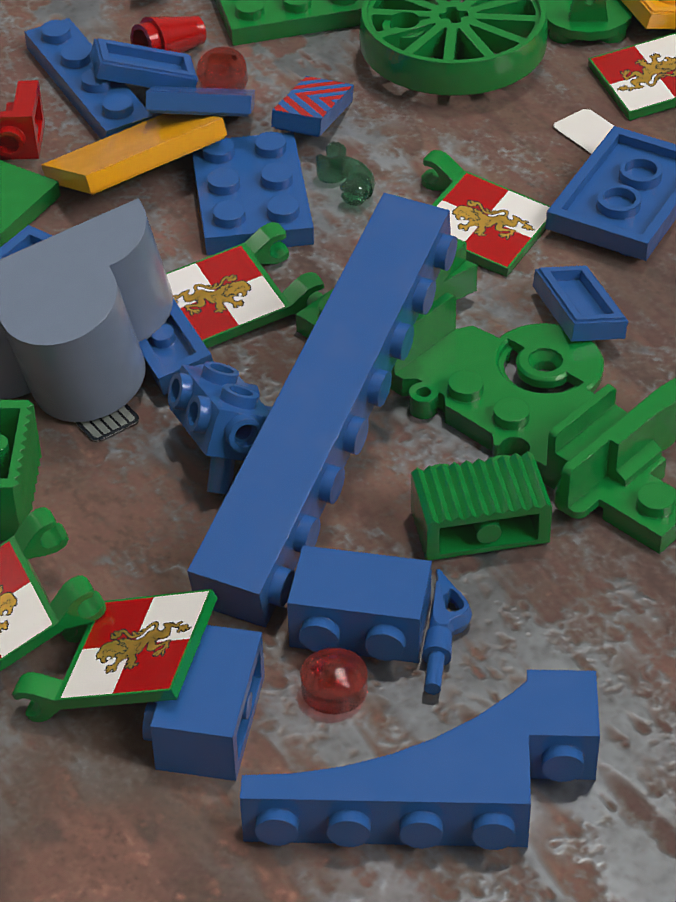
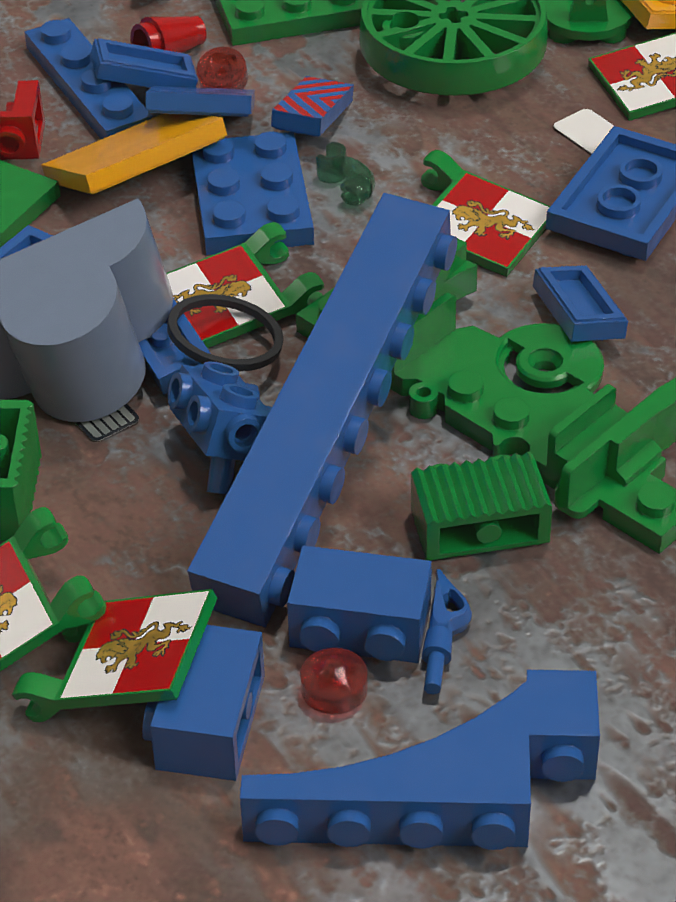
none -> black piece [167,294,284,371]

